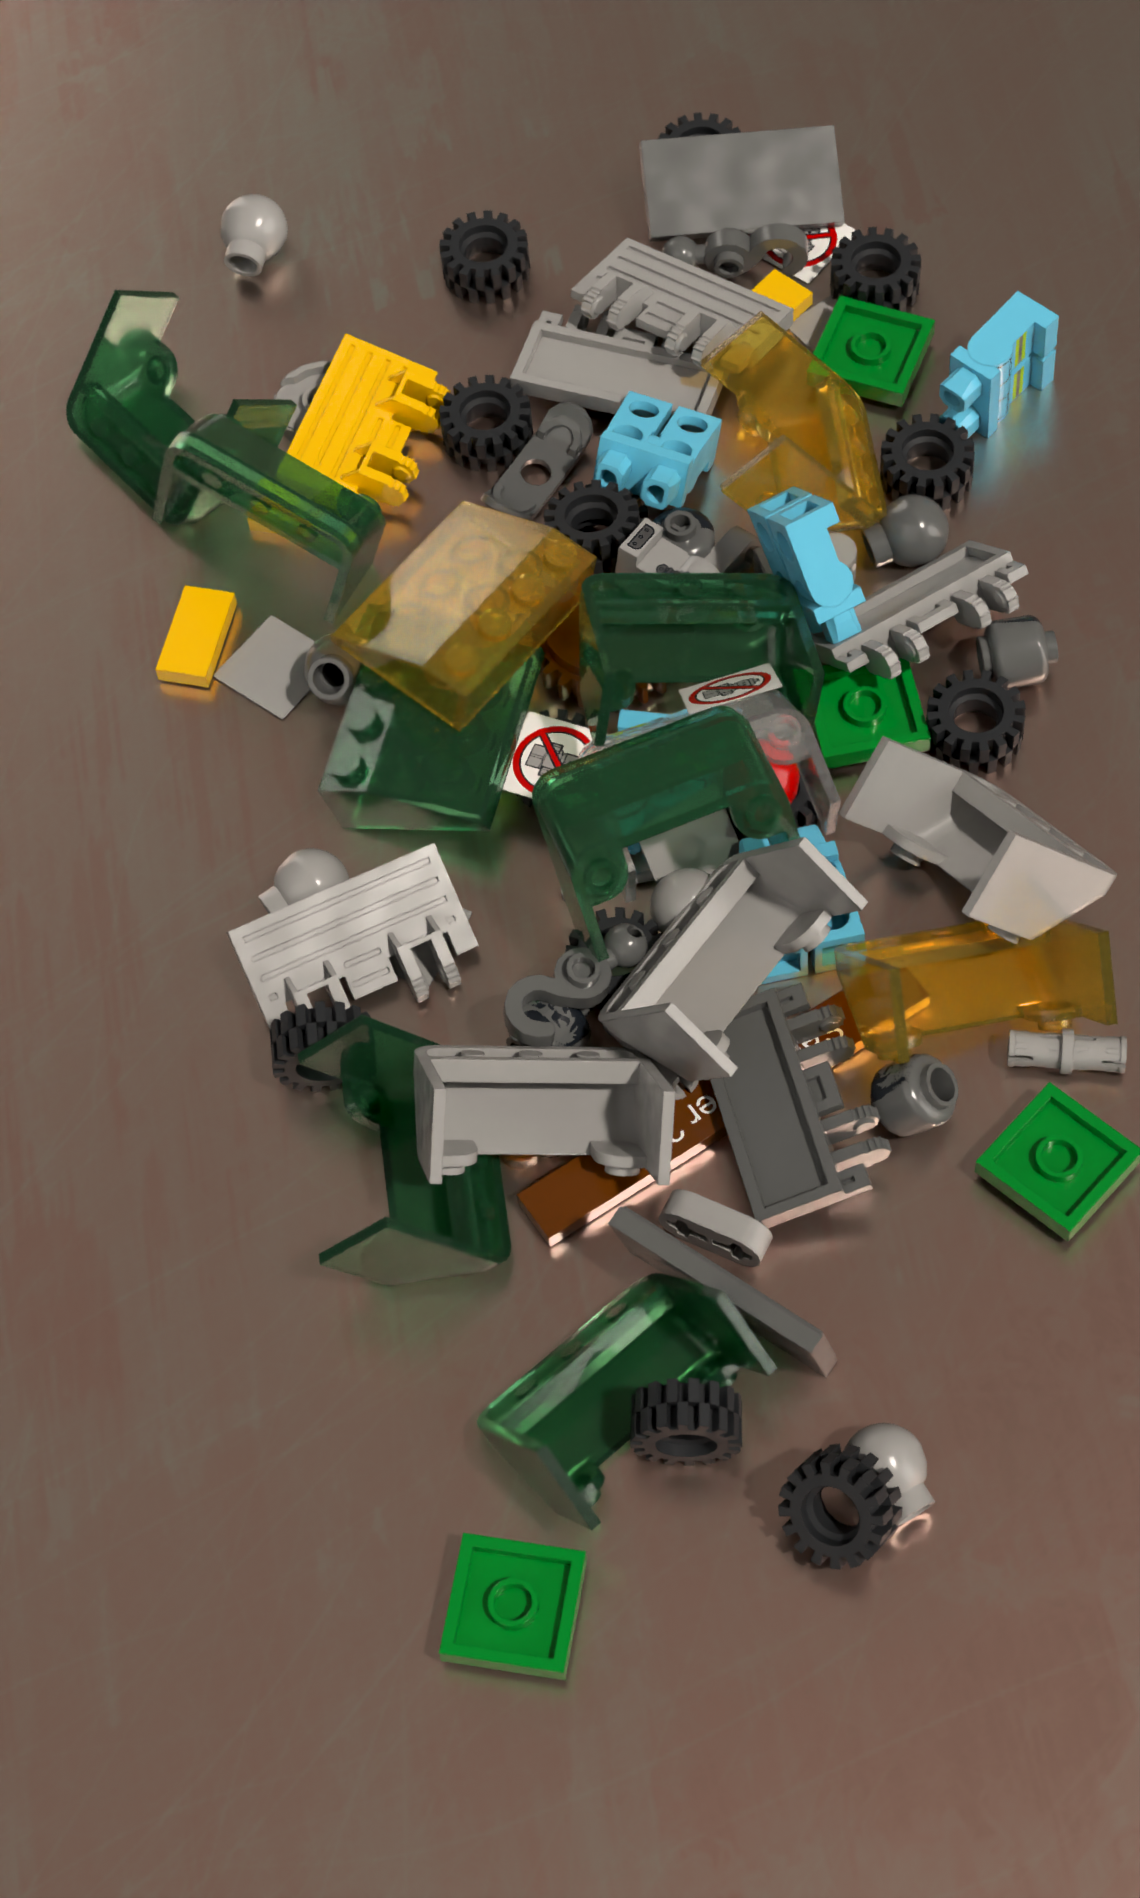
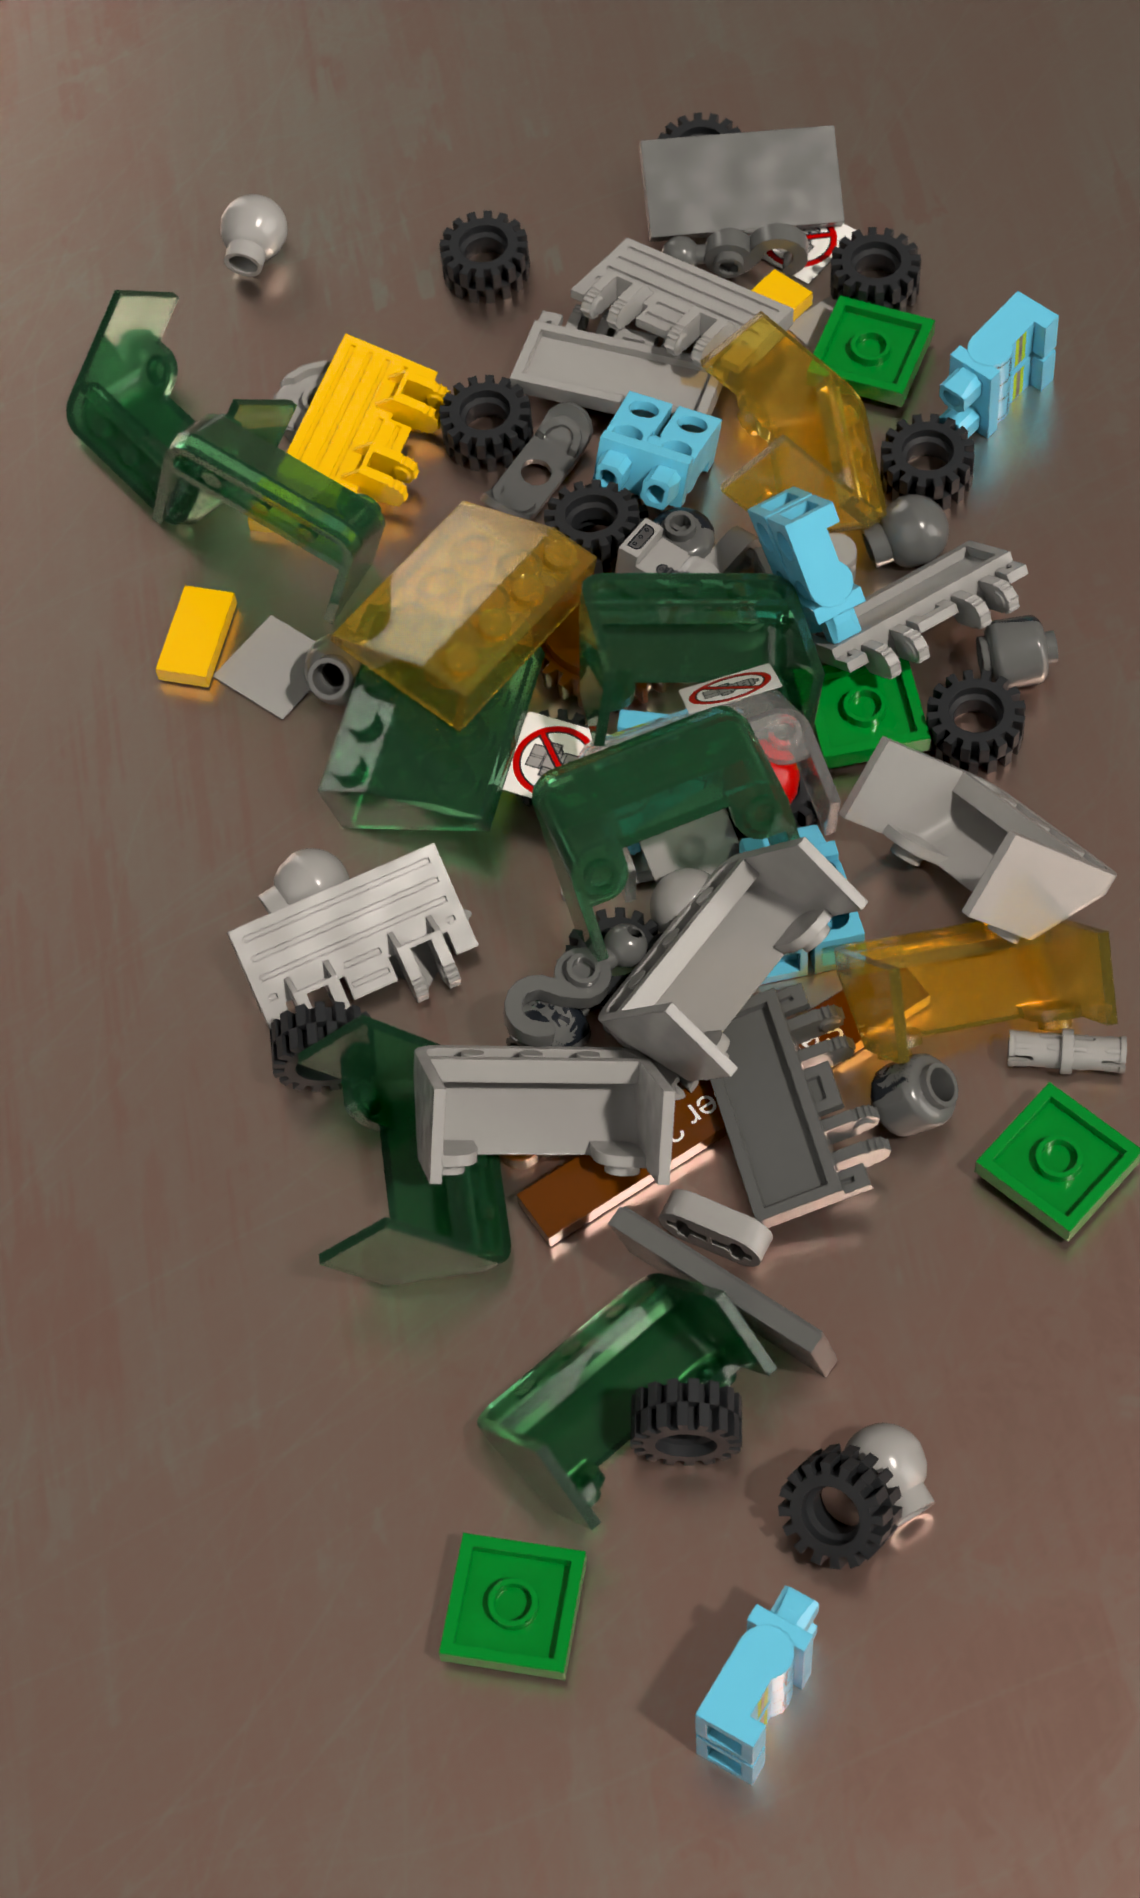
none -> medium azure hips [695,1585,819,1786]

